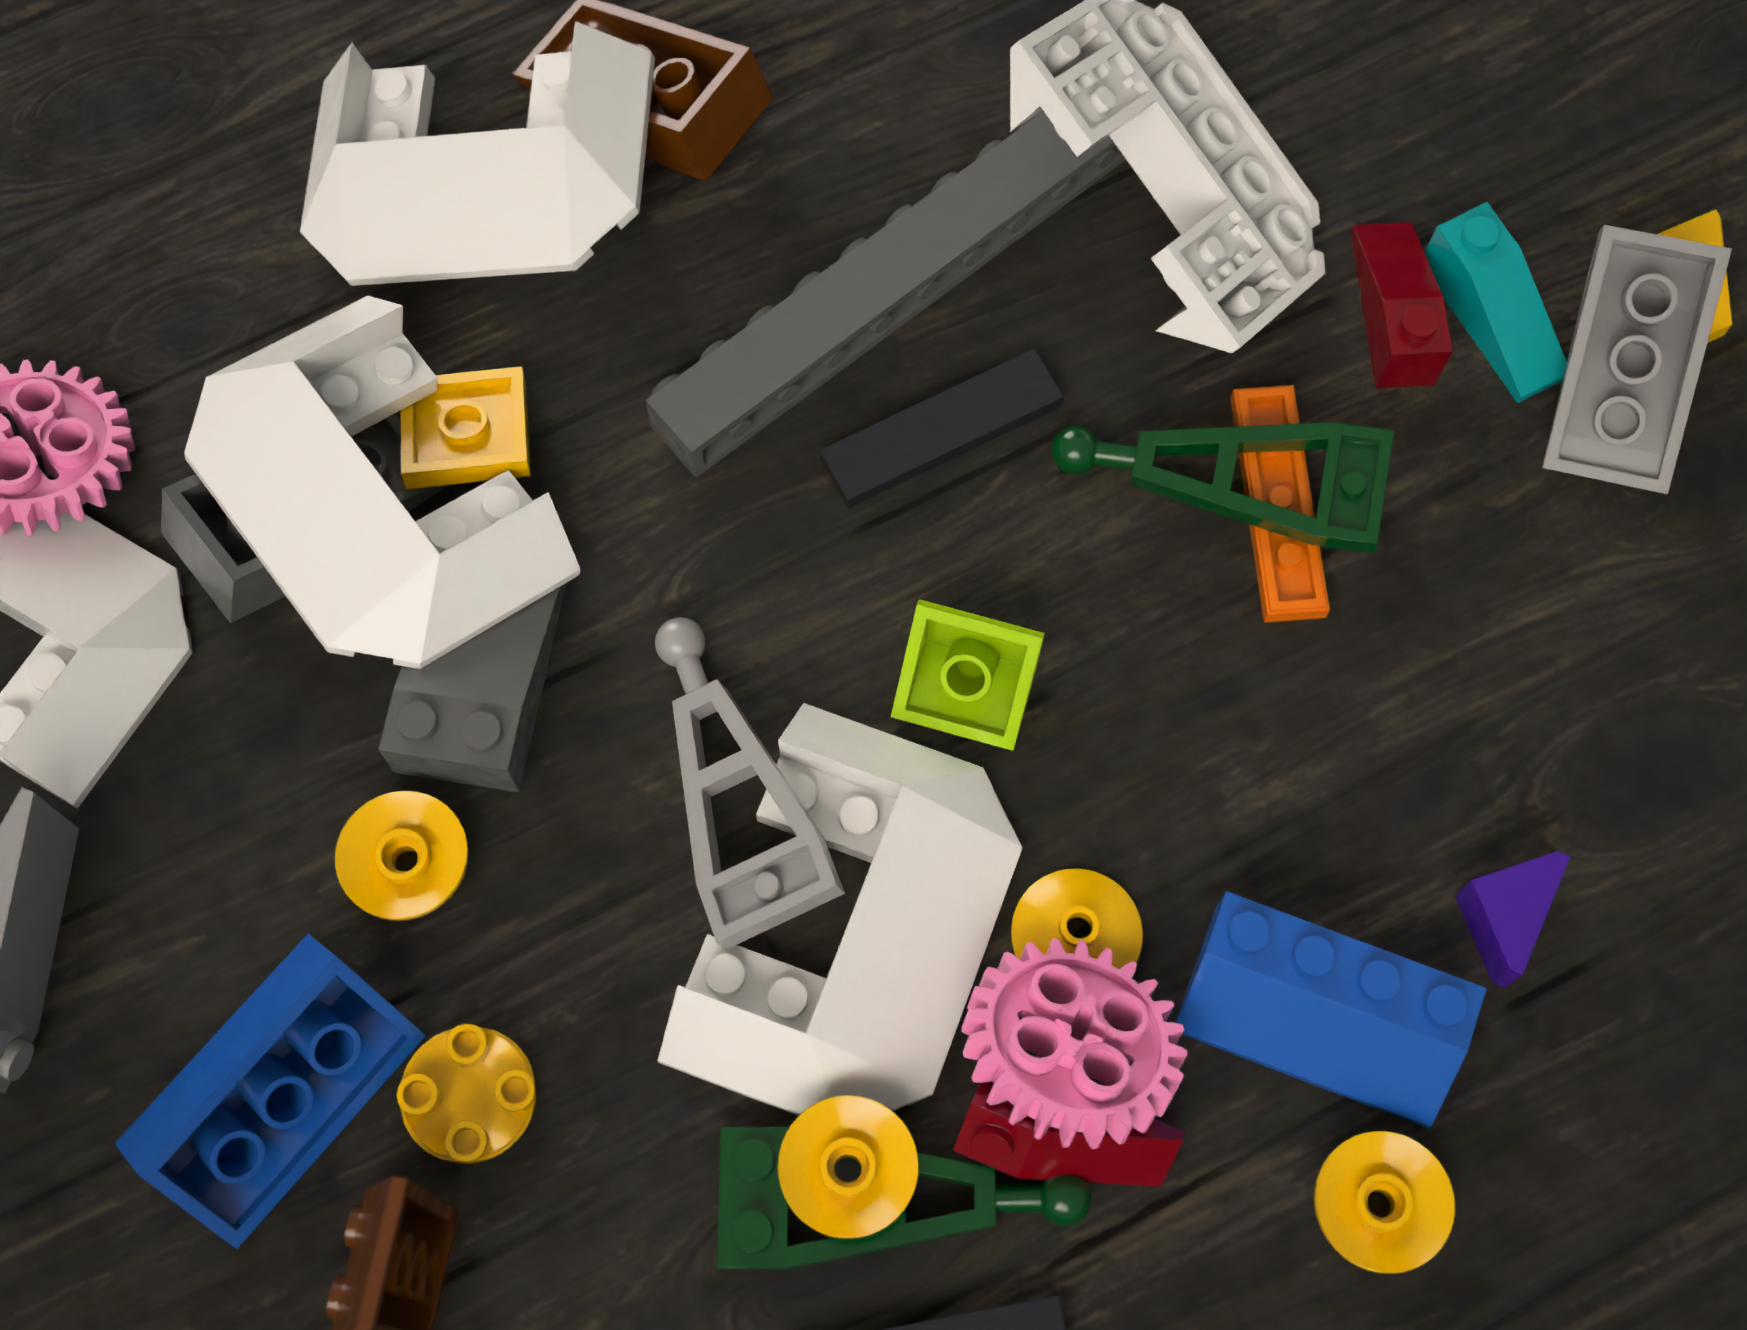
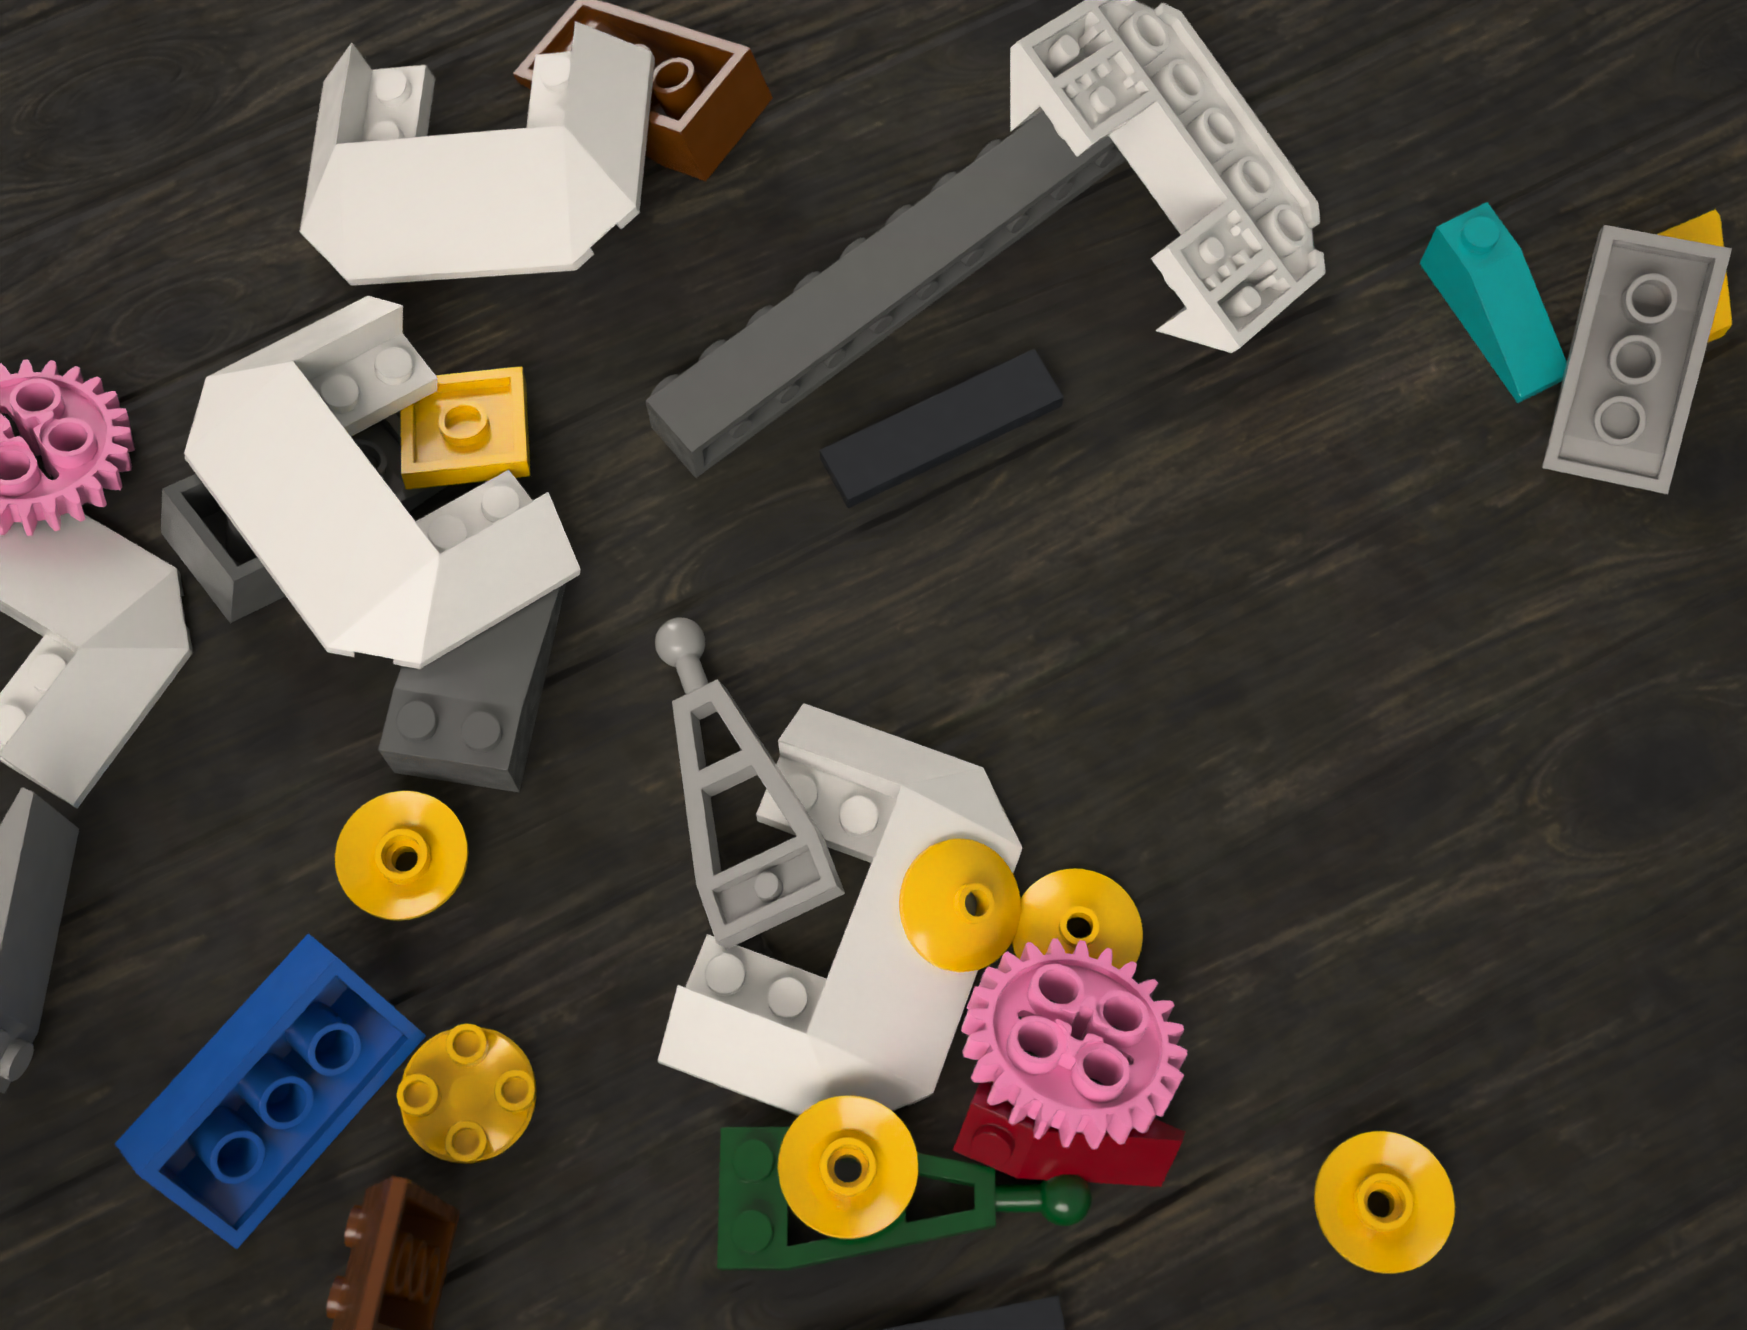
lime slope [891,599,1045,751] -> none
dark green plate [1051,422,1394,554] -> none
blue slope [1175,891,1487,1128] -> none
orange tile [1230,385,1330,623] -> none
dark red slope [1351,222,1453,389] -> none
dark purple slope [1455,851,1570,988] -> none
none -> yellow dish [899,839,1021,972]

